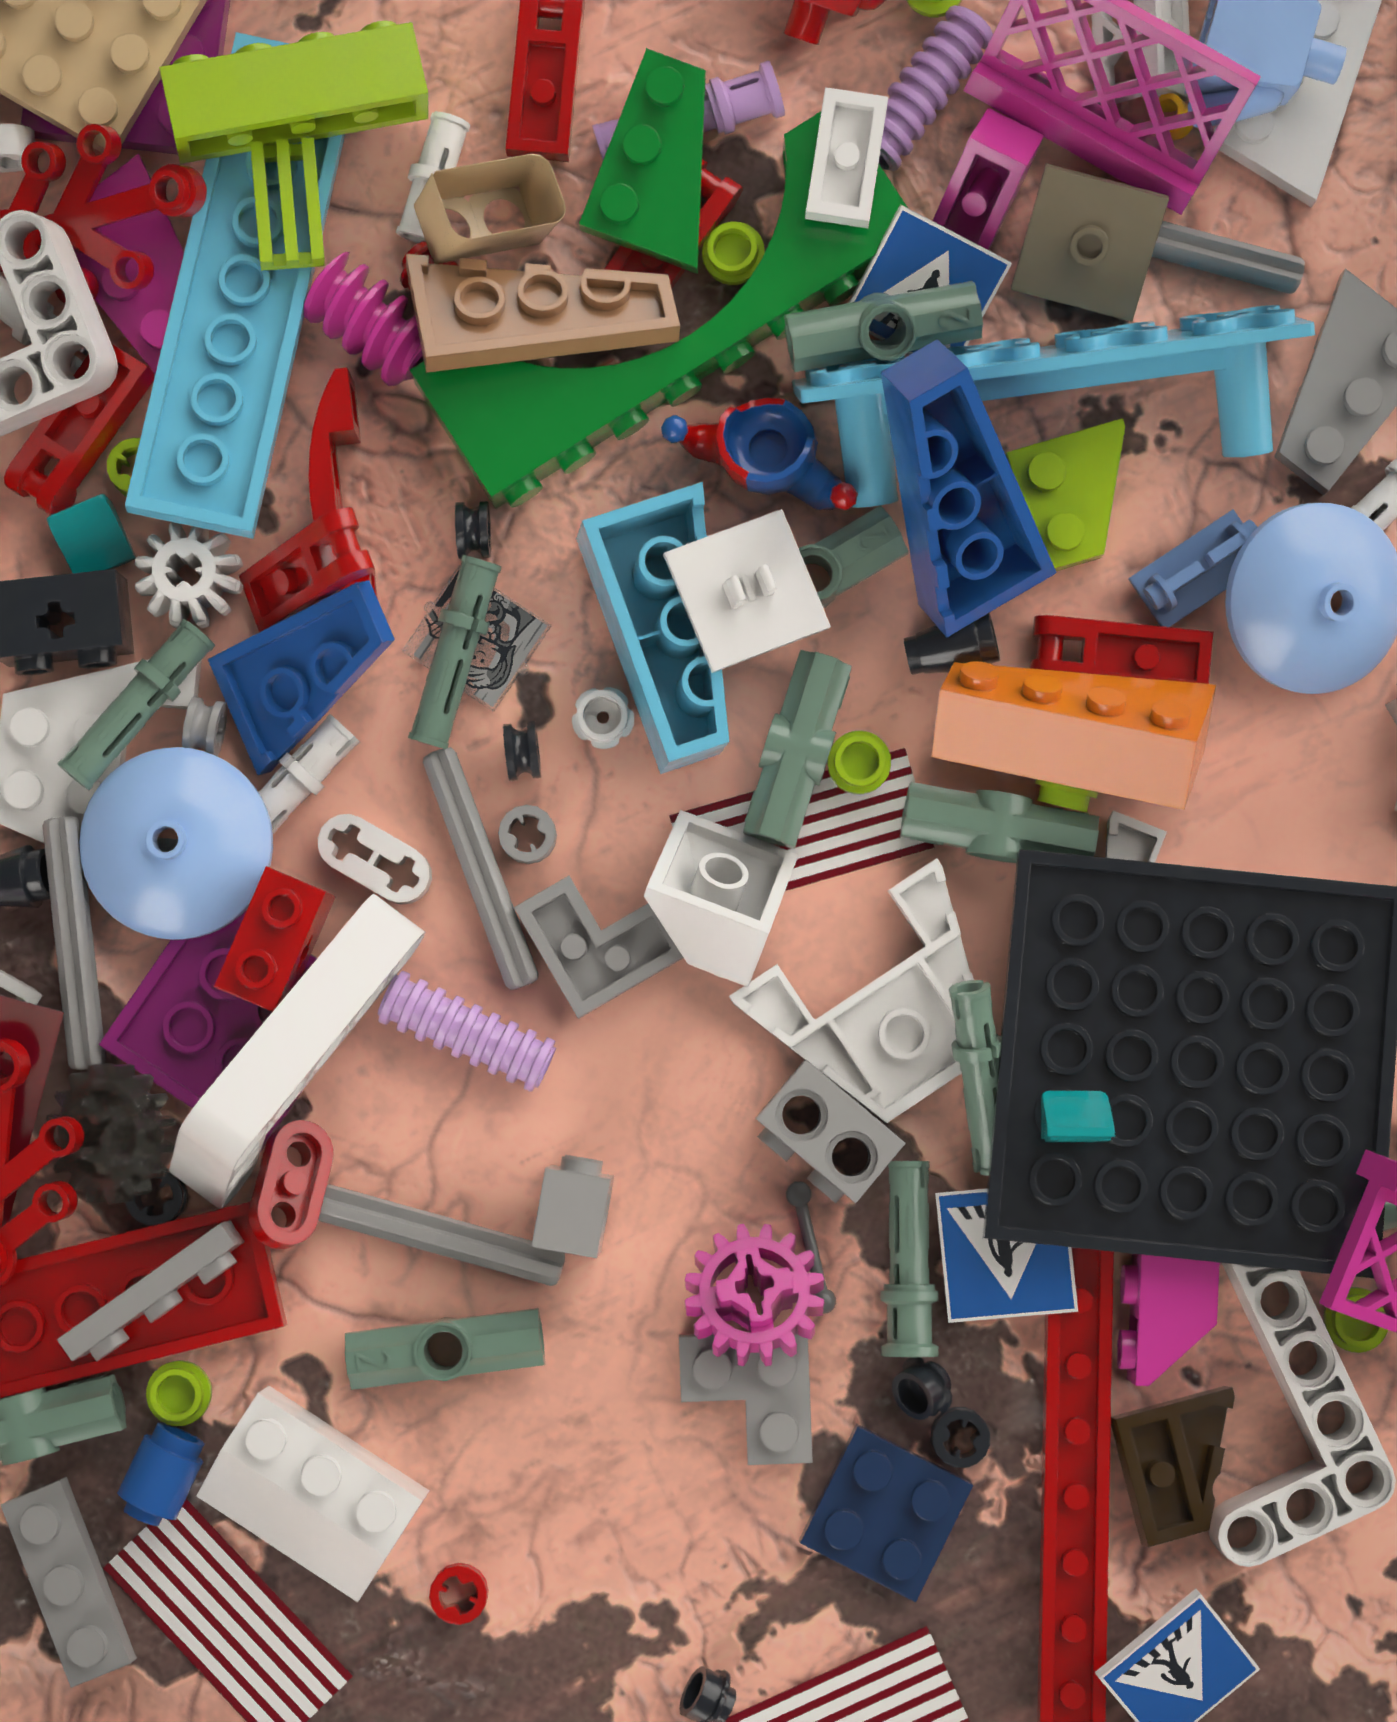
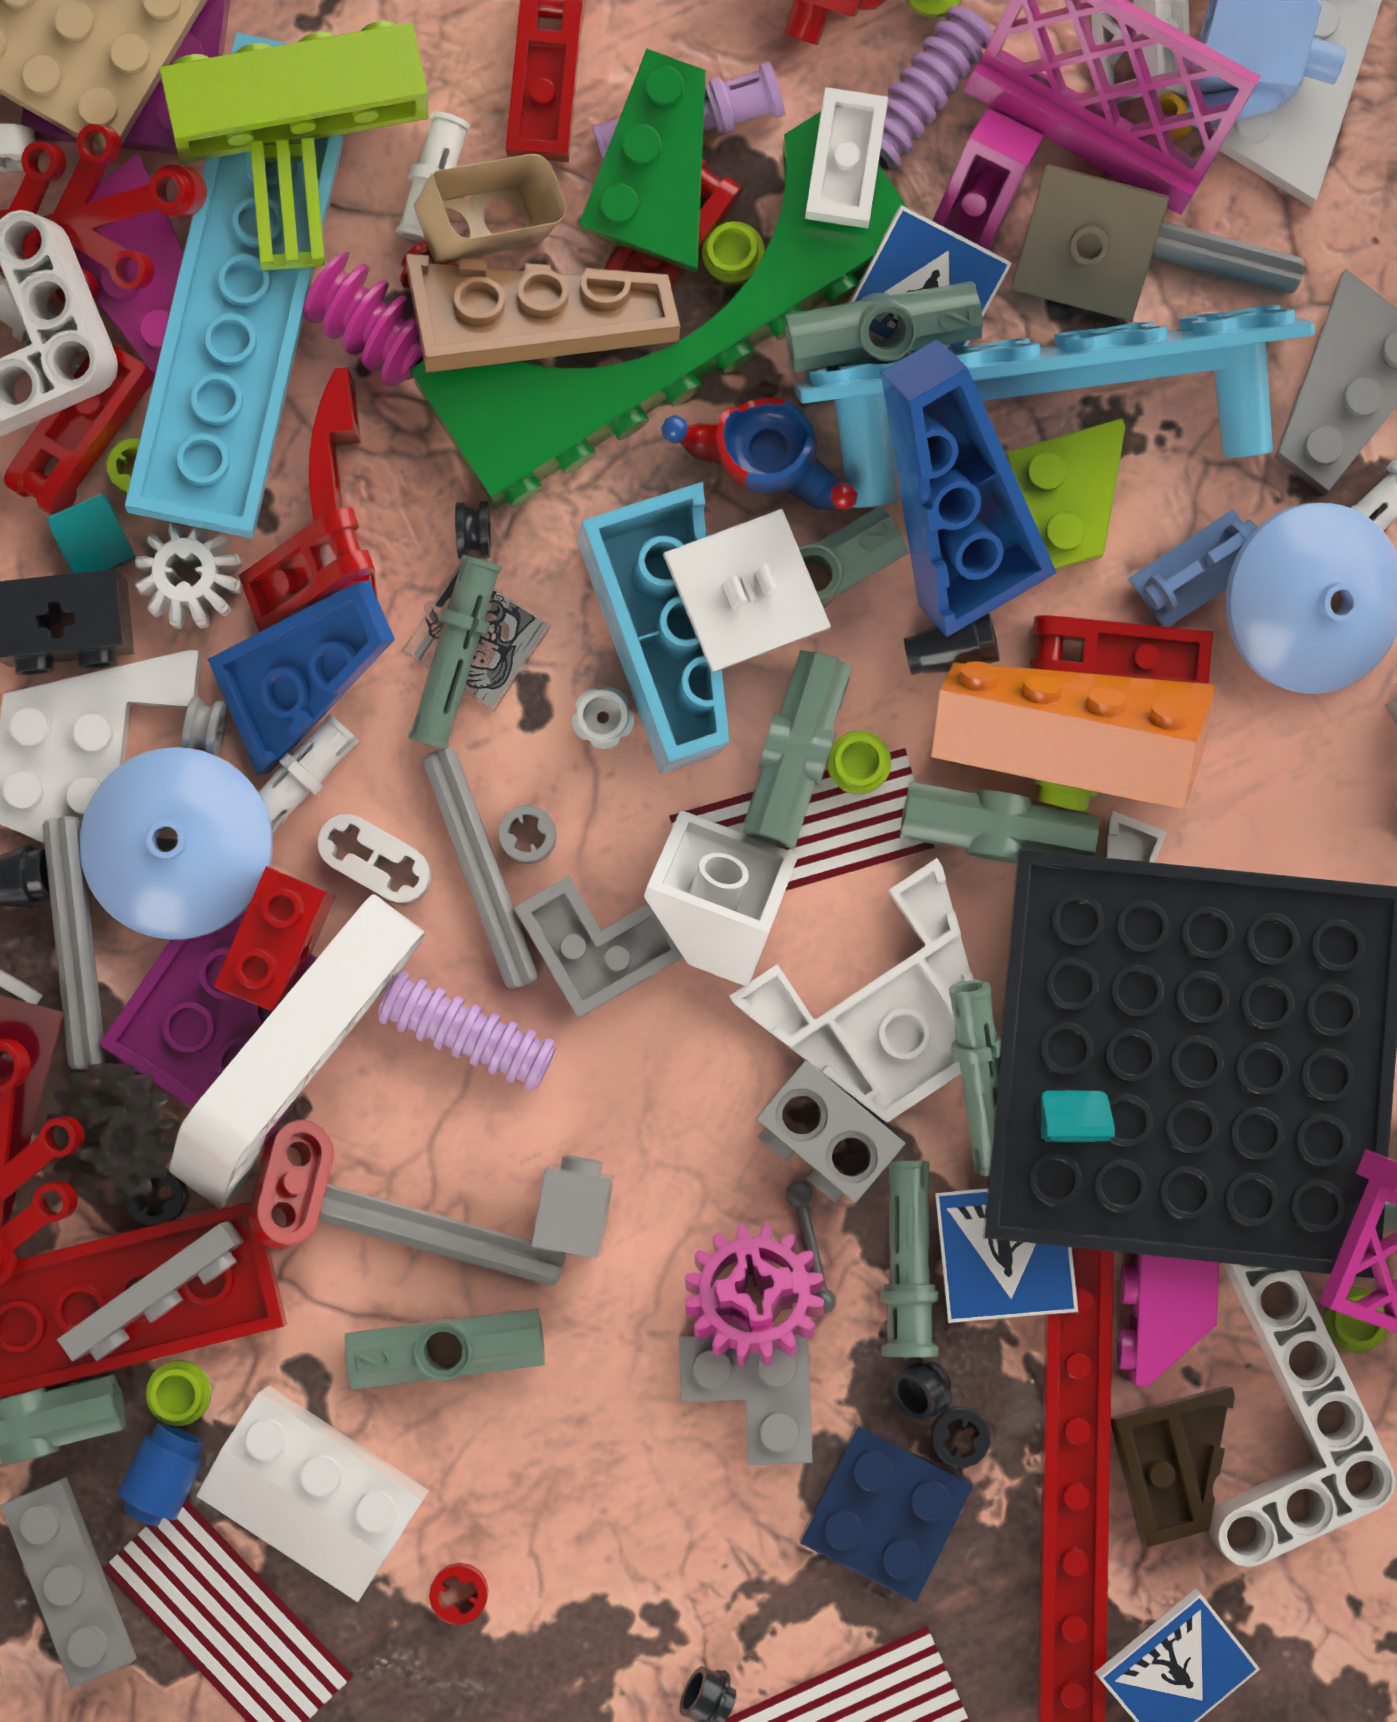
sand green pin [57,619,215,791] -> none
black bush [503,721,541,781] -> none

